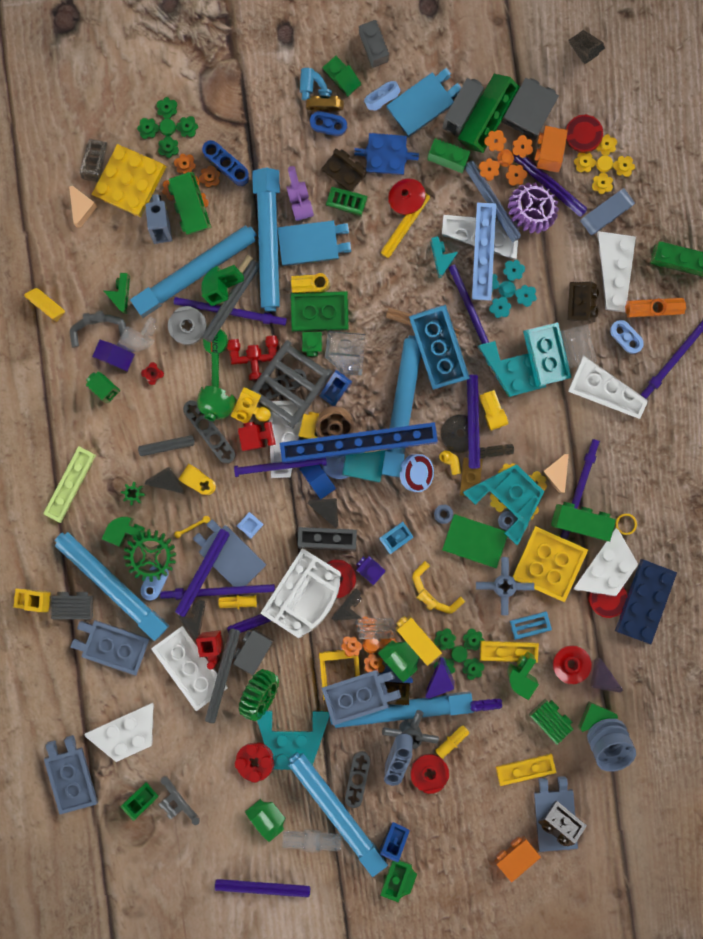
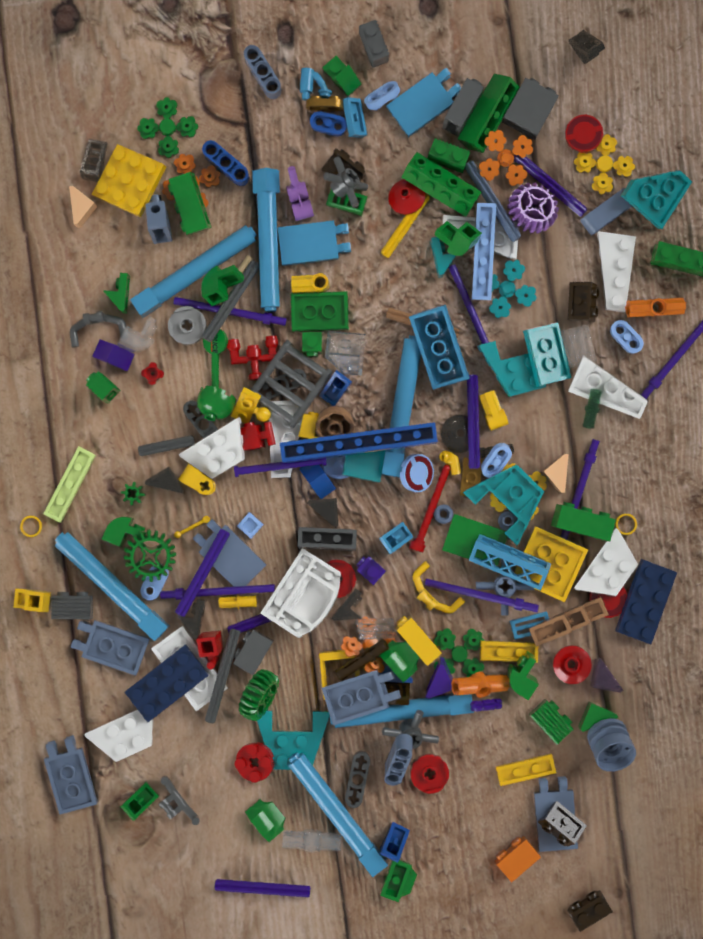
yellow slope [24,288,65,322] -> none
blue plate [354,133,419,175] -> none
yellow axle [435,725,470,759] -> none
orange brick [534,126,568,173] -> none
none -> yellow piece [20,516,42,537]
none -> dark blue plate [124,644,210,723]
none -> white wing [179,417,245,479]
none -> sand blue beam [244,45,281,99]
none -> dark grey bar [324,156,368,208]
none -> dark brown pin [335,638,390,681]
none -> dark azure plate [343,97,368,138]
none -> green brick [401,152,481,217]
none -> red piece [409,464,451,553]
none -> dark purple bar [425,578,539,613]
none -> green brick [434,221,482,256]
none -> orange piece [451,672,510,698]
none -> dark azure fence [469,534,551,591]
none -> light blue plate [481,443,512,478]
none -> medium nougat slope [529,596,609,647]
none -> dark brown bracket [567,890,613,932]
none -> clear green pin [582,389,602,429]
none -> teal plate [621,170,692,229]

